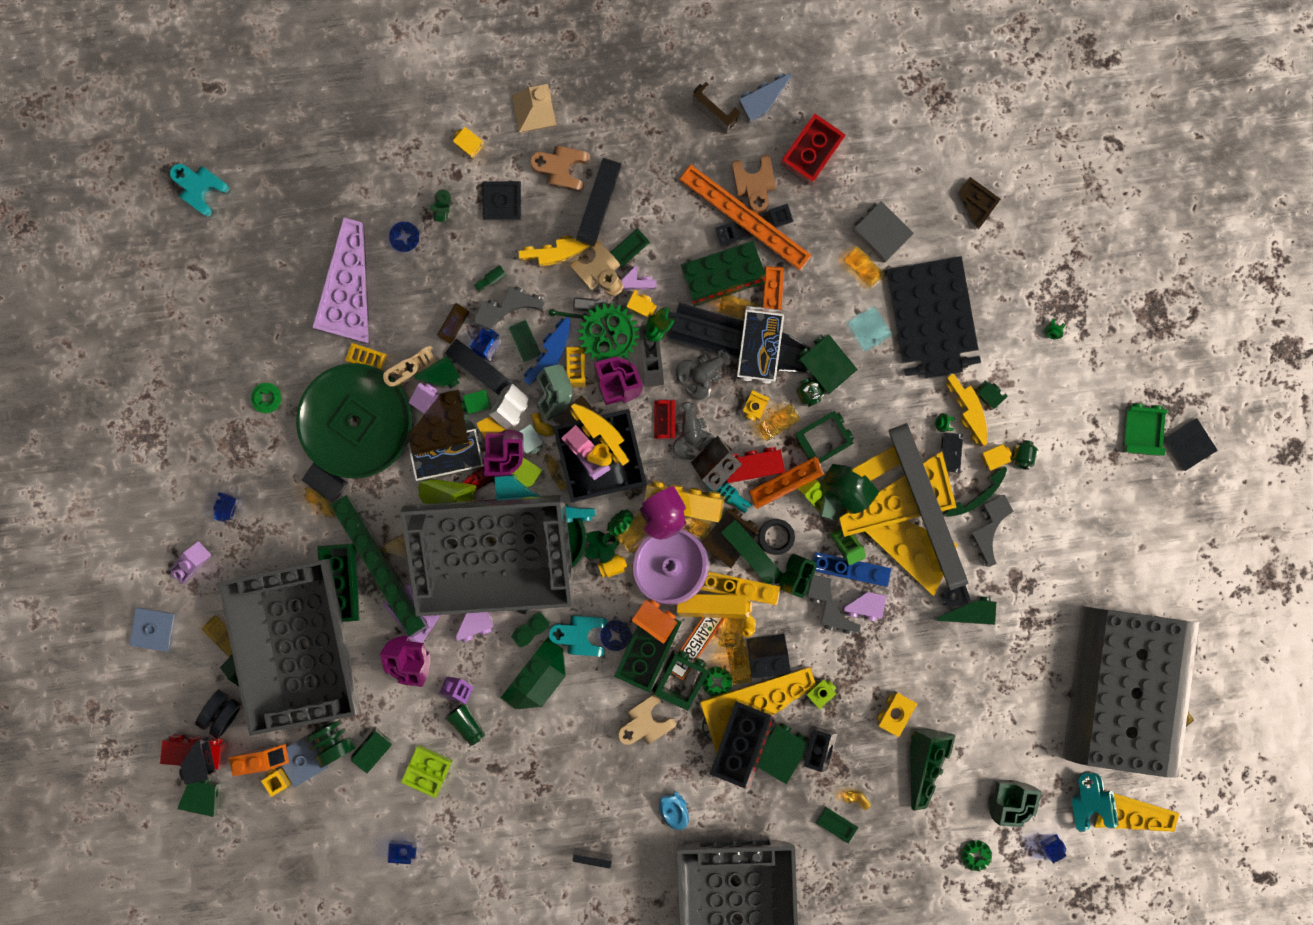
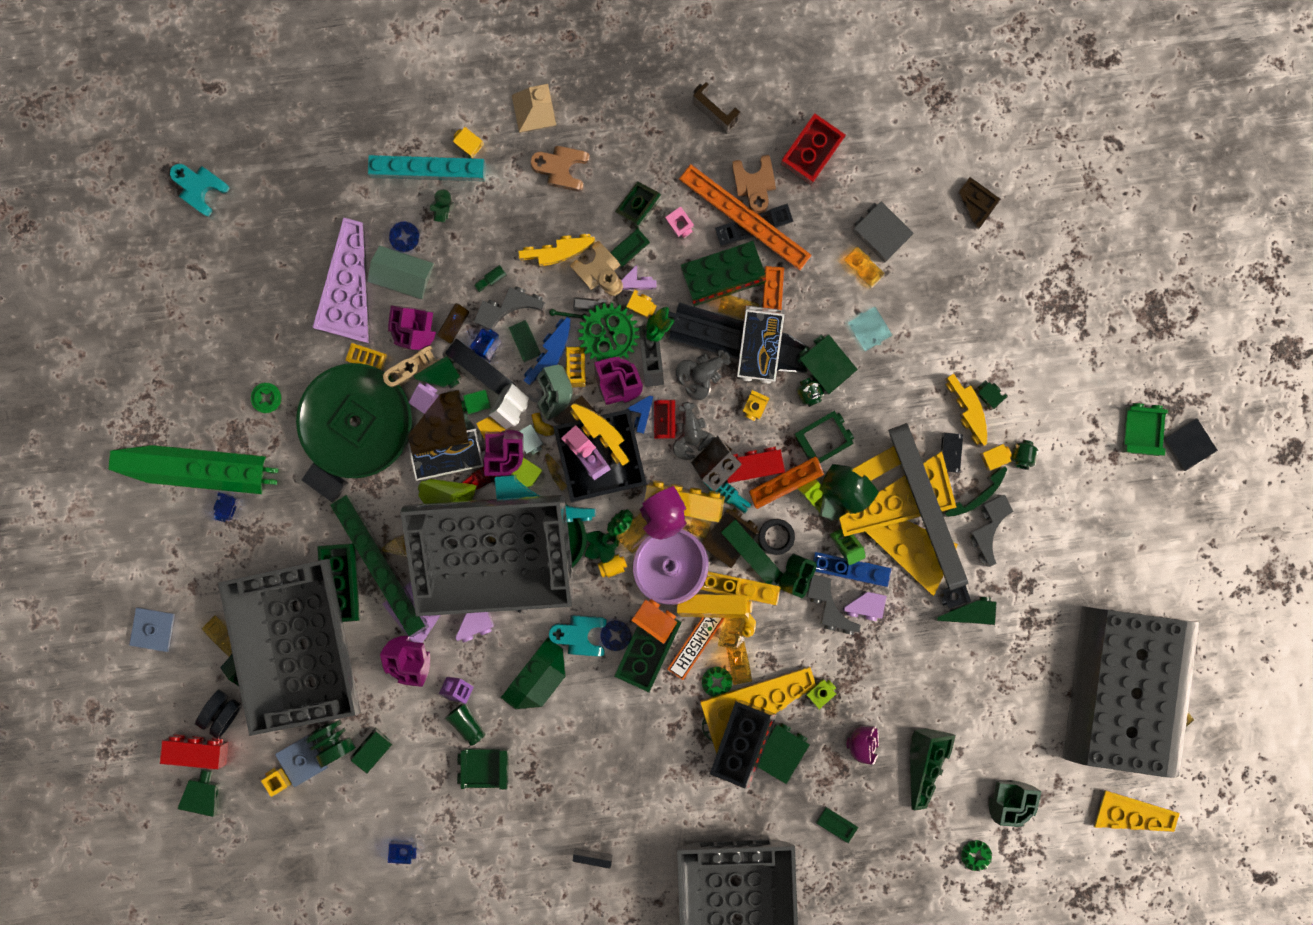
lavender slope [170,541,212,585] -> none
black slope [179,737,217,785] -> none
orange brick [229,744,289,777] -> none
clear yellow slope [304,487,336,518] -> none
lime slope [401,745,453,798] -> none
black tile [483,181,521,220] -> none
dark green brick [511,612,551,647] -> none
black beam [576,158,622,247] -> none
yellow tile [587,444,612,466] -> none
tan piece [618,694,677,745] -> none
dark green window [652,649,709,711] -> none
dark azure hat [659,791,689,831] -> none
sand blue slope [739,73,792,123] -> none
black slope [746,634,791,678] -> none
clear yellow slope [756,403,801,441] -> none
black brick [804,727,837,772] -> none
clear yellow arm [844,790,872,810] -> none
yellow brick [876,691,917,737] -> none
black plate [886,256,981,379] -> none
green plate [935,413,955,432] -> none
clear blue brick [1040,834,1067,864] -> none
green plate [1045,318,1065,340] -> none
teal piece [1072,772,1118,832] -> none
none -> green hinge [108,445,278,494]
none -> teal brick [368,155,486,182]
none -> sand green slope [368,245,434,299]
none -> magenta brick [388,305,436,350]
none -> dark green panel [457,748,509,790]
none -> dark green slope [615,181,661,229]
none -> blue slope [627,396,653,434]
none -> bright pink brick [665,207,694,238]
none -> magenta cylinder [846,725,879,765]

